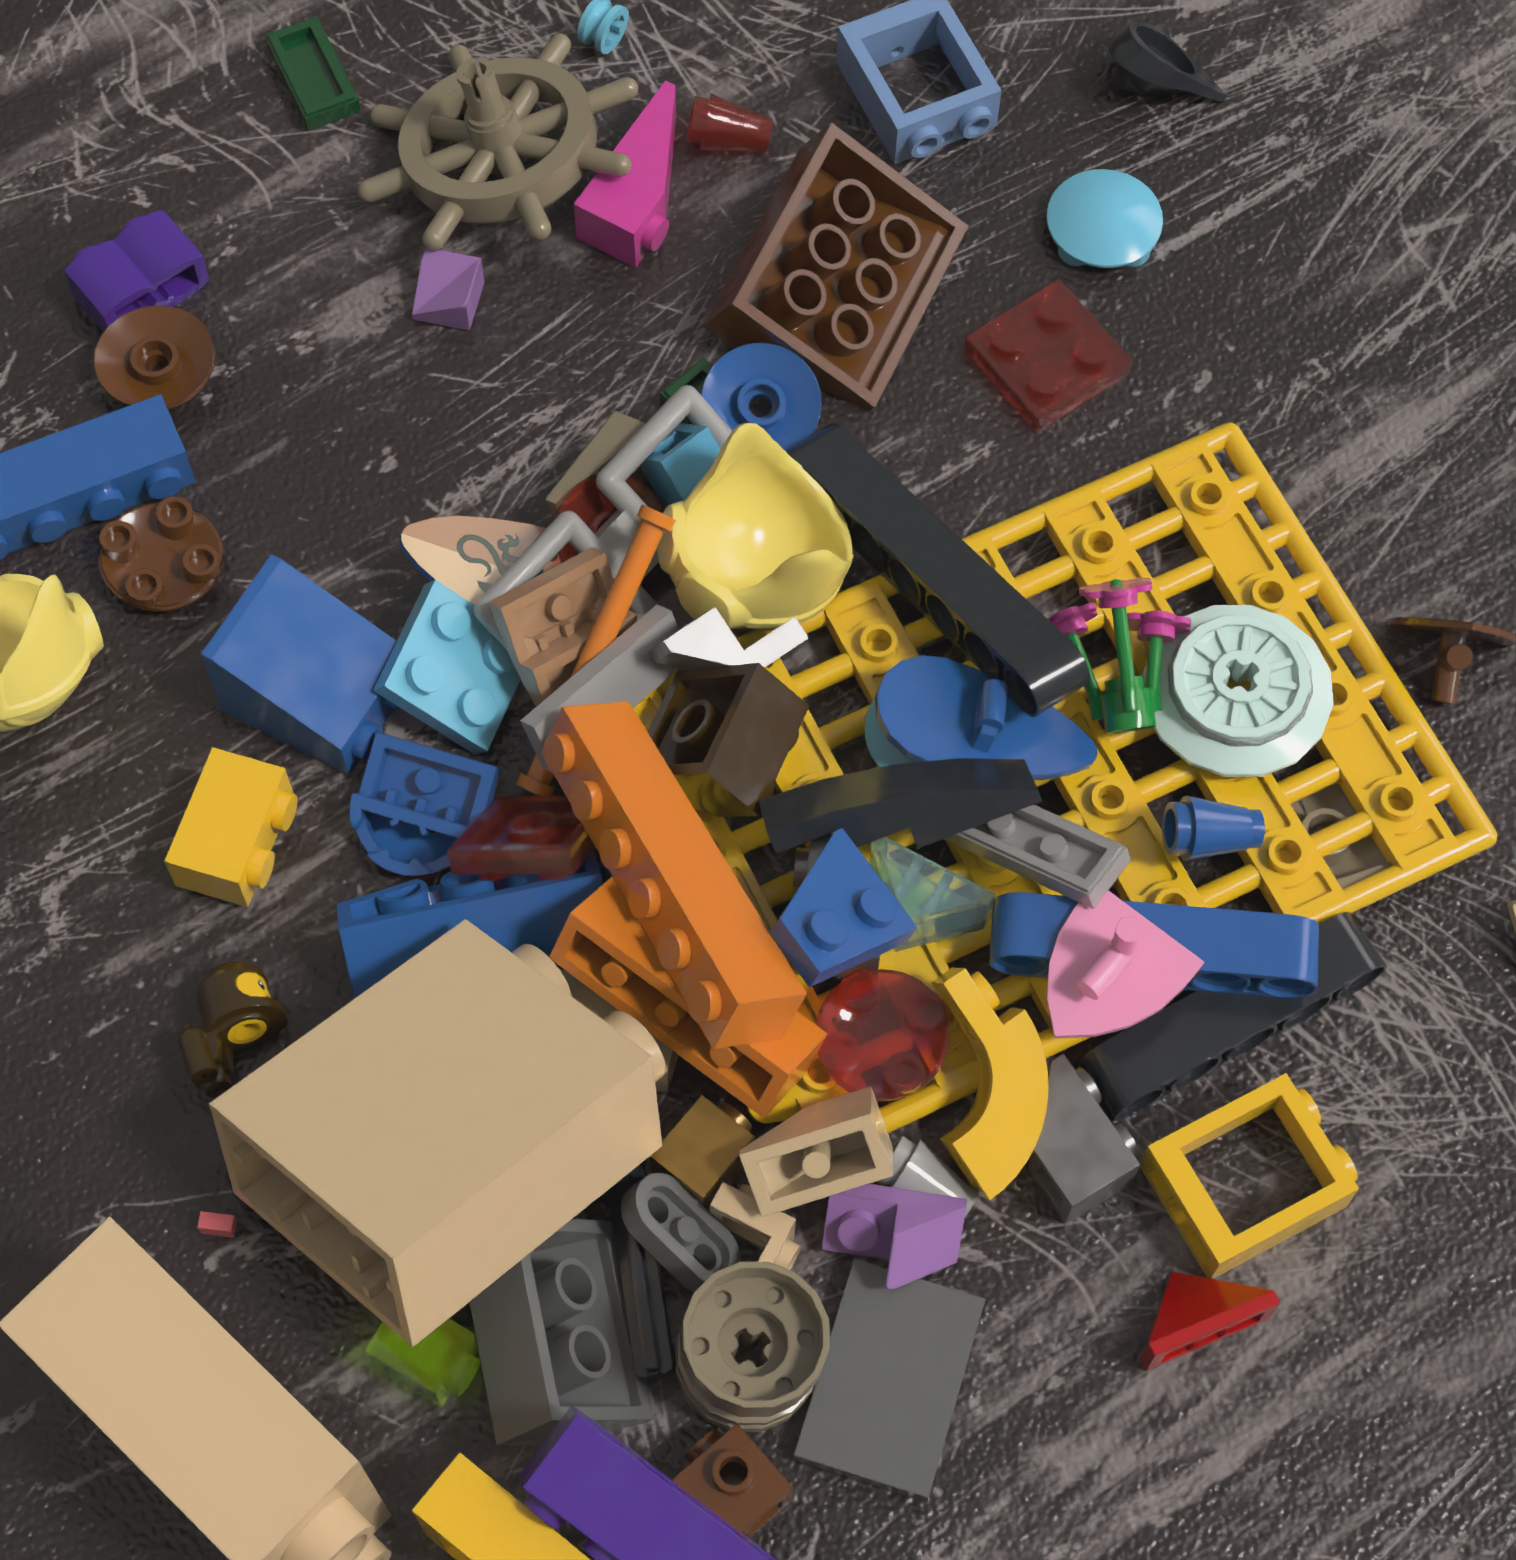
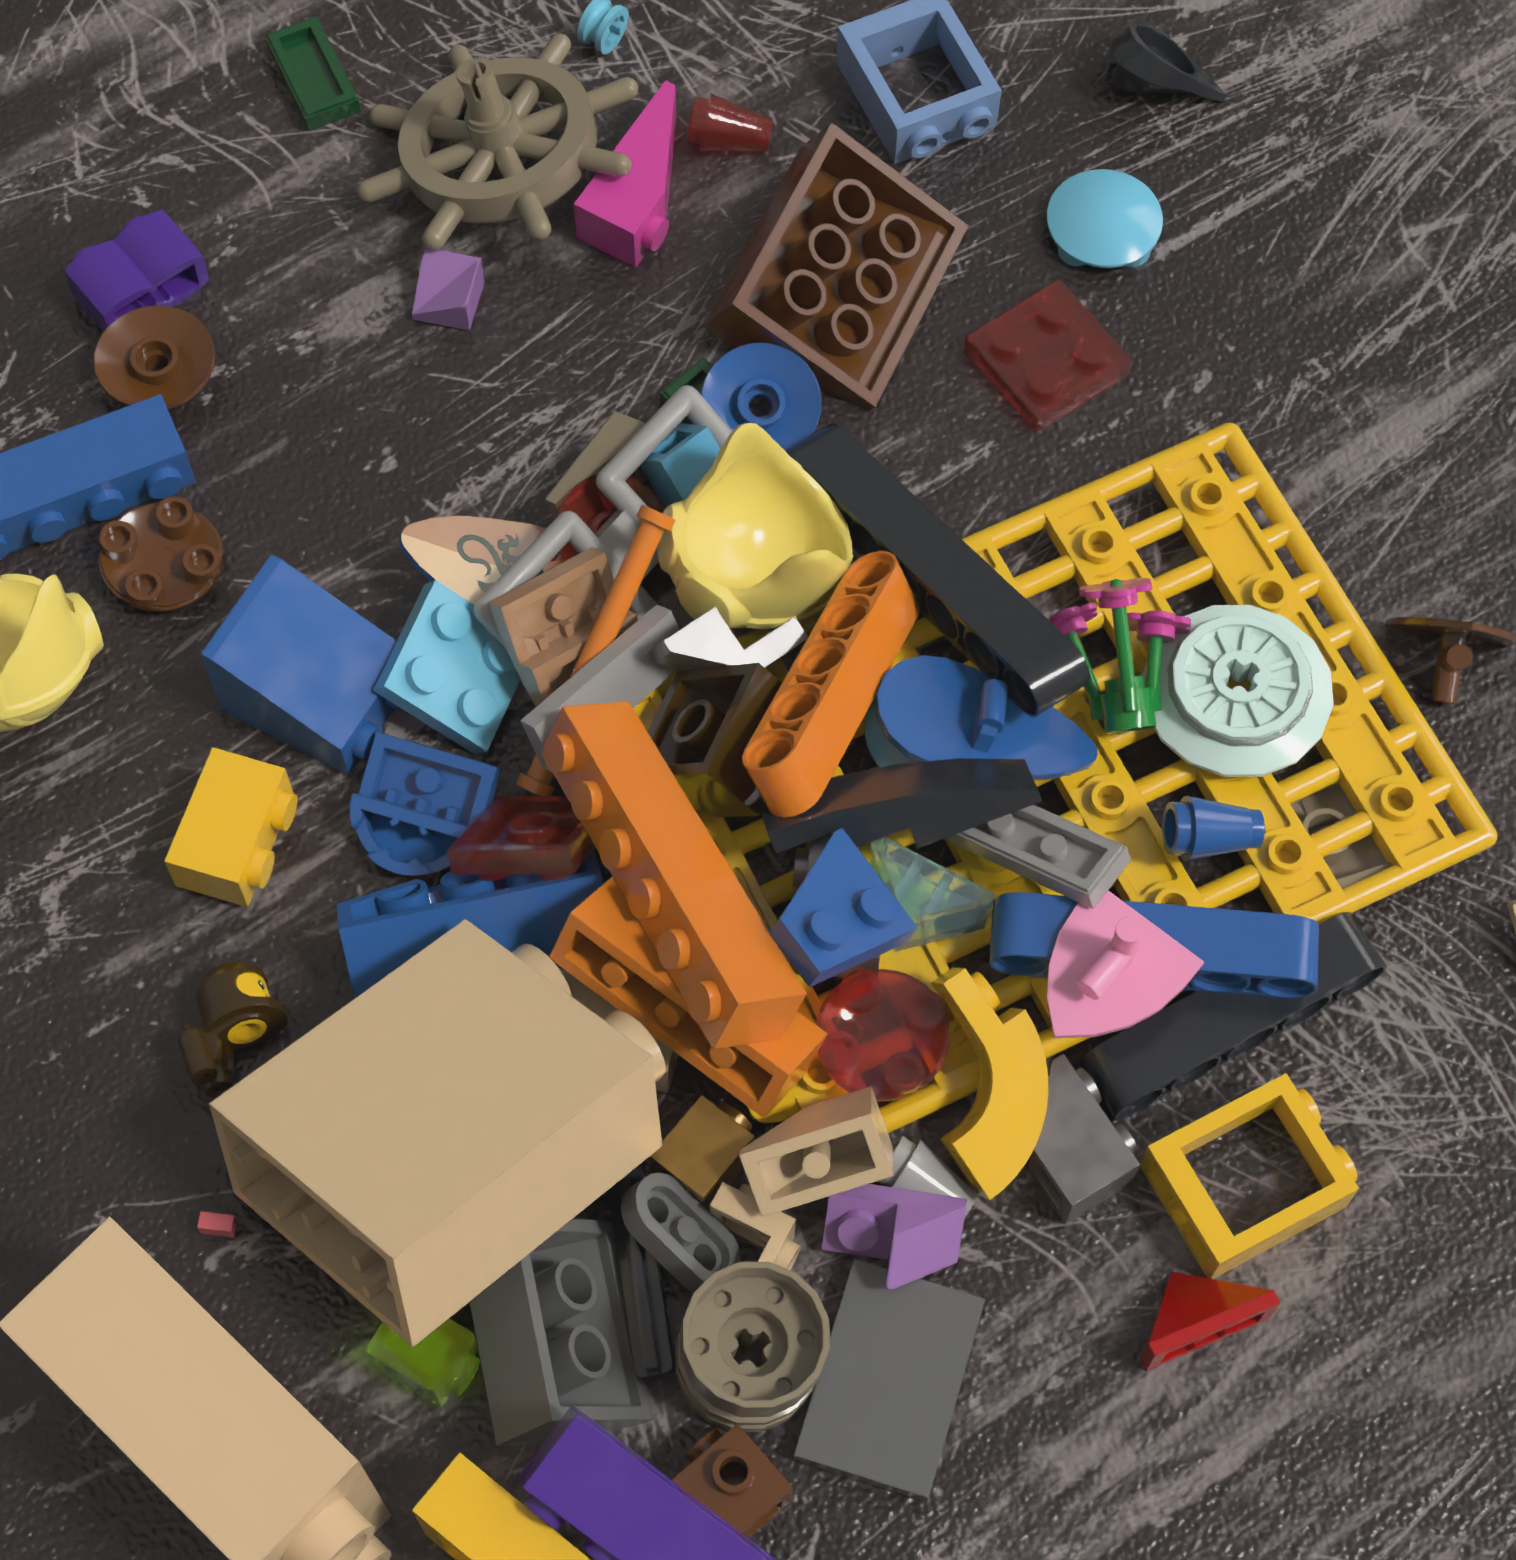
none -> orange beam [742,551,920,818]

